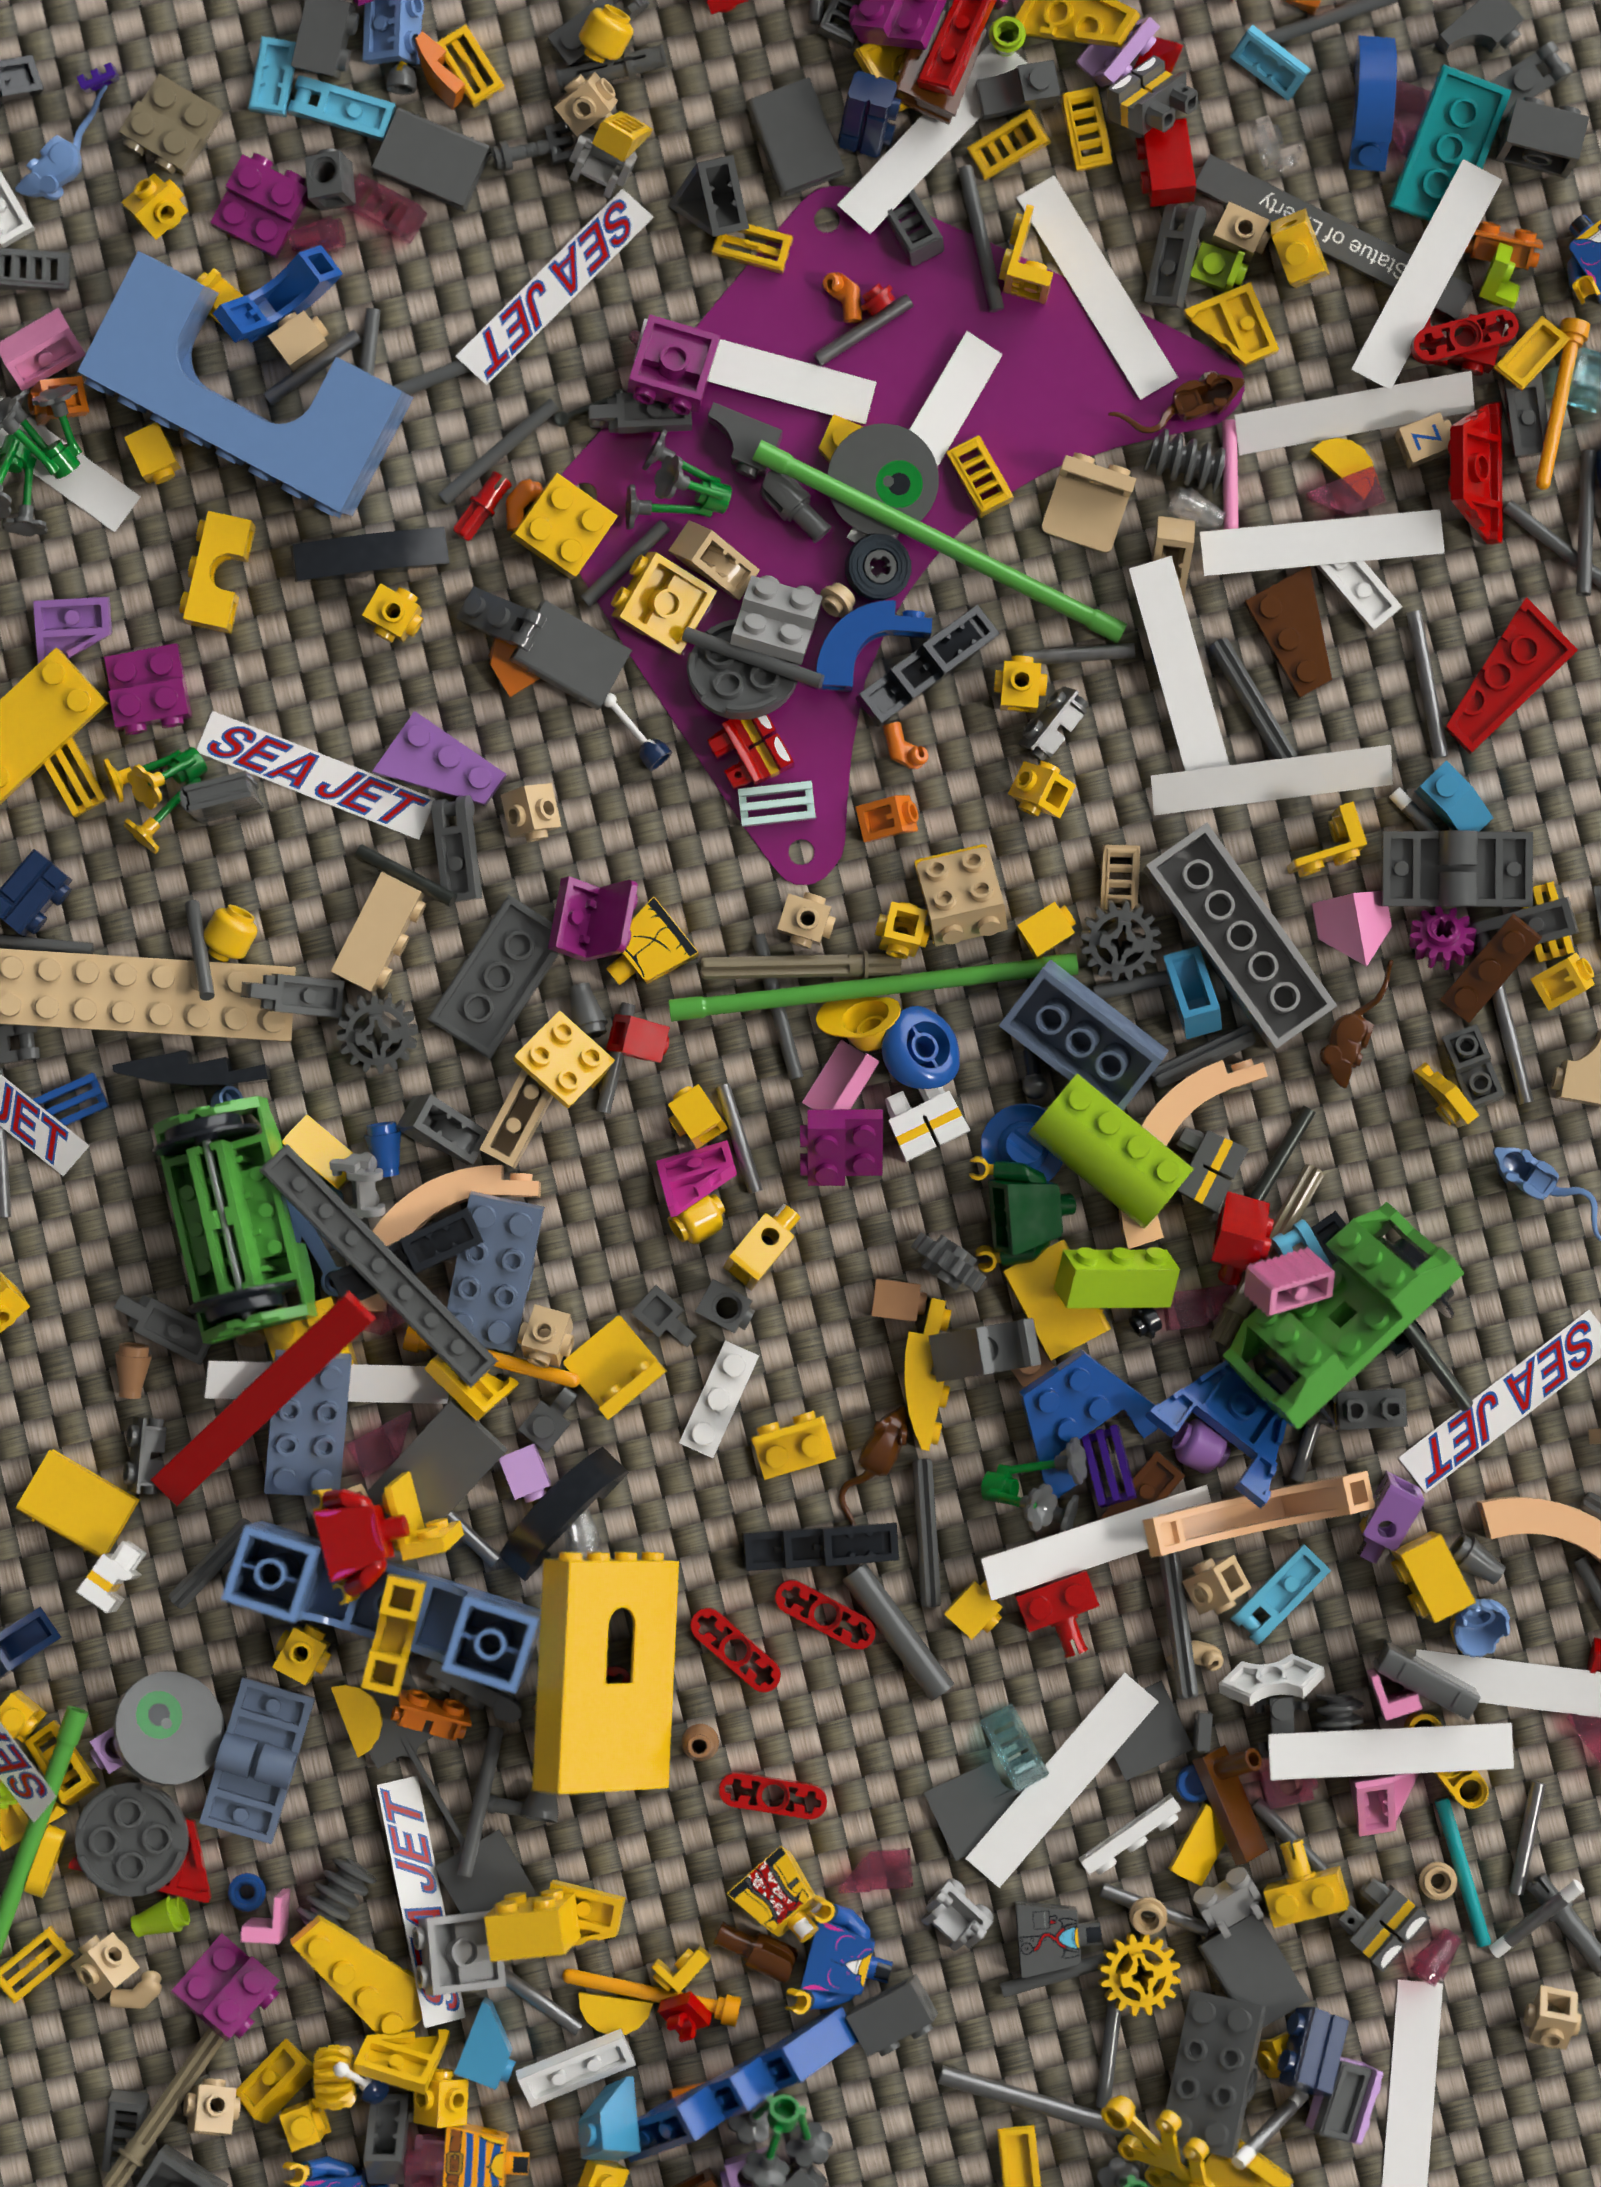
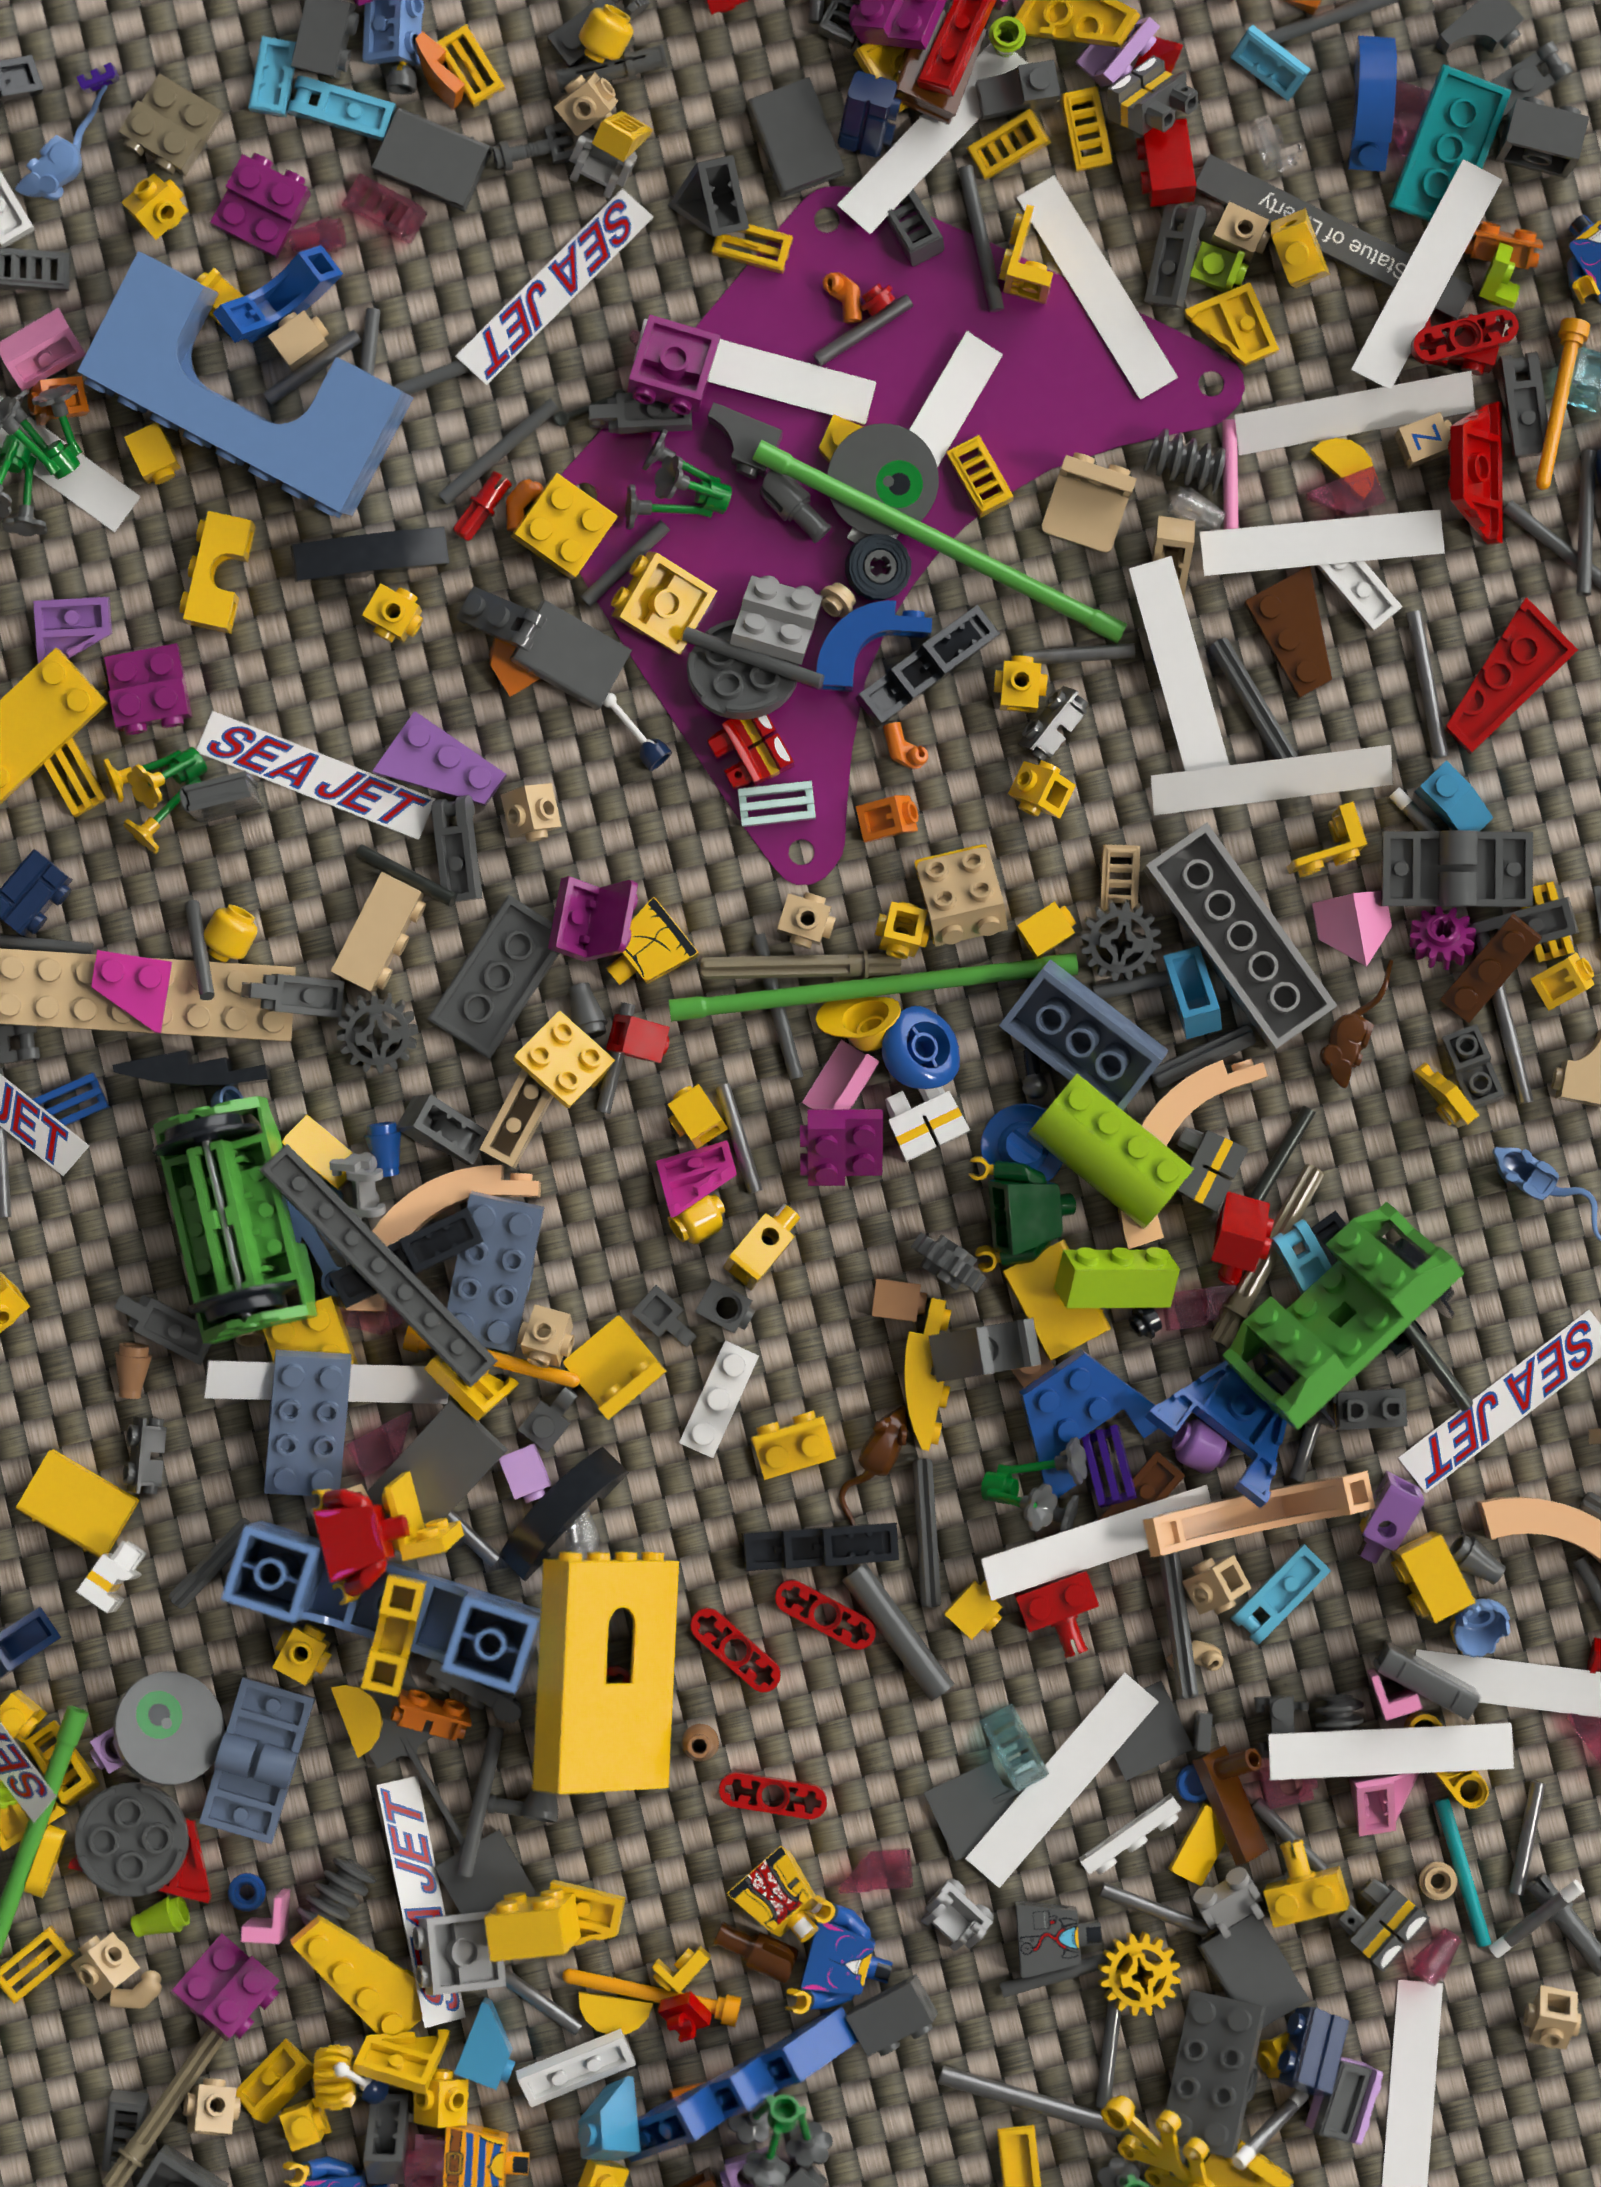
red tile [151,1291,376,1506] -> none
dark grey brick [305,149,356,211] -> none
tan arch [668,520,760,600] -> none
reddish brown animal [1108,372,1245,434] -> none
tan plate [1129,1897,1167,1935] -> none
white tile [1219,1654,1325,1707] -> none
bright pink brick [1244,1247,1335,1317] -> none
yellow tile [1494,316,1570,391] -> none
none -> dark pink wing [91,950,172,1034]

